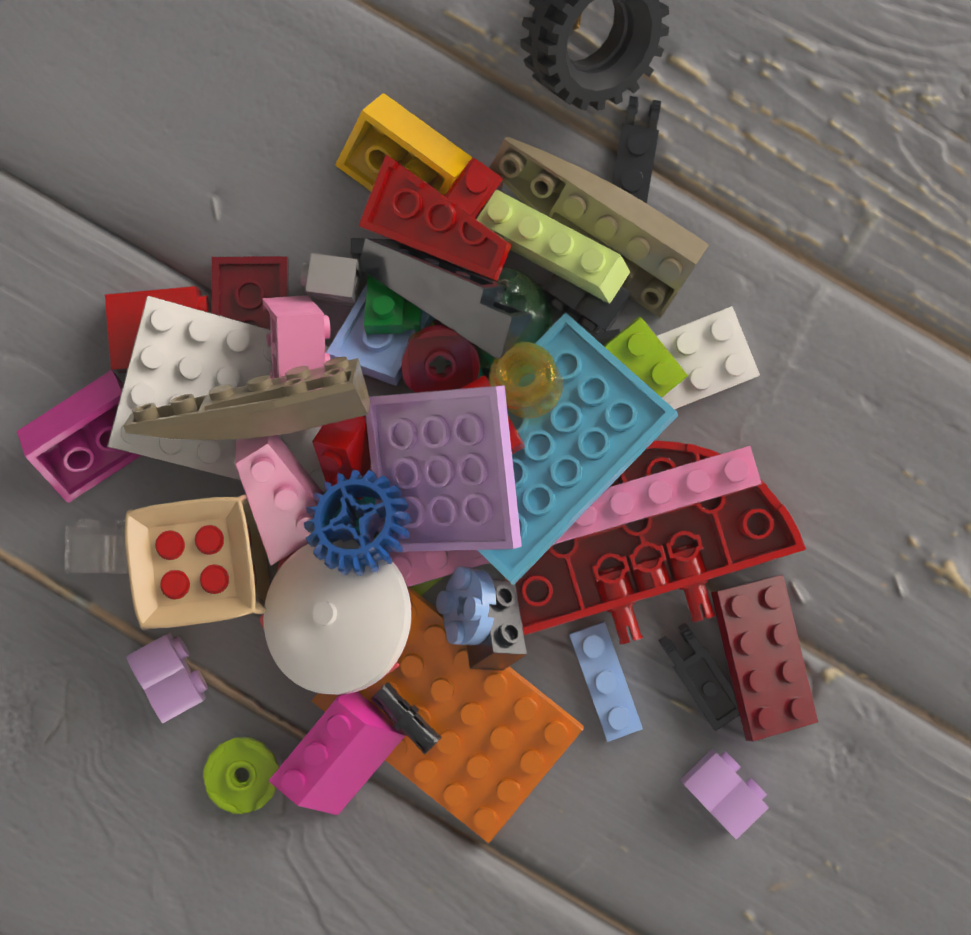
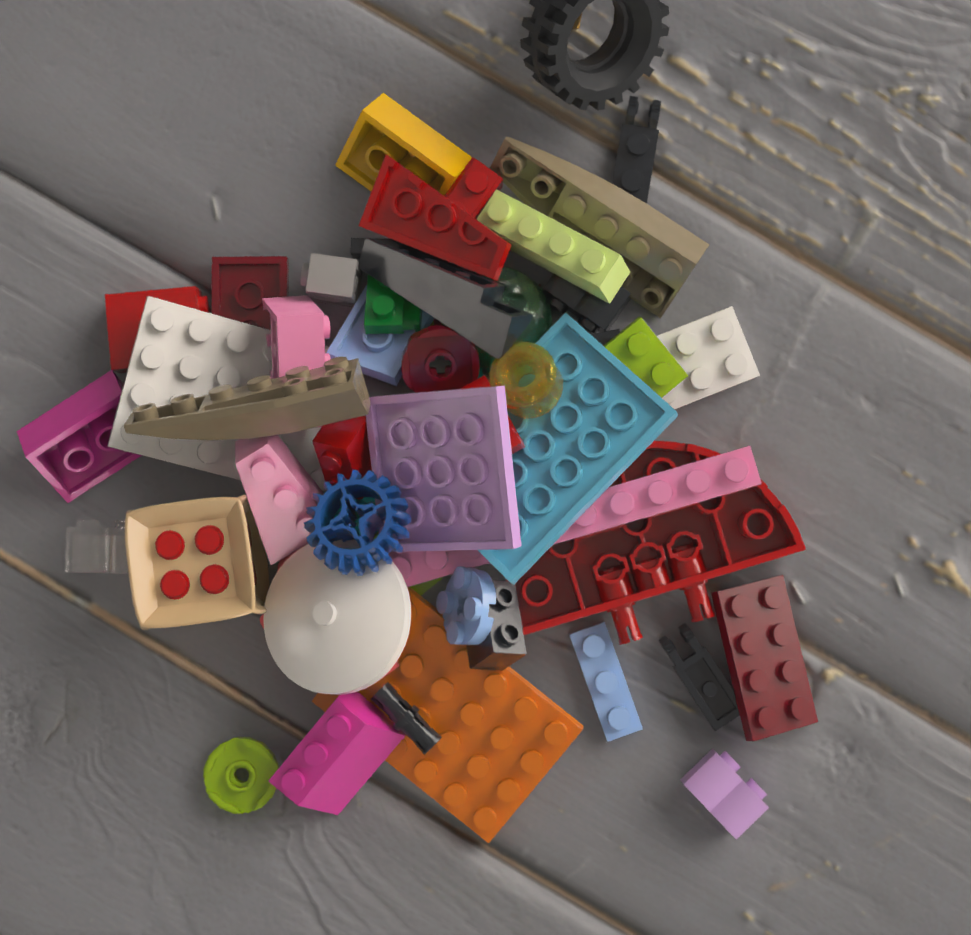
lavender brick [126,633,208,724] -> none

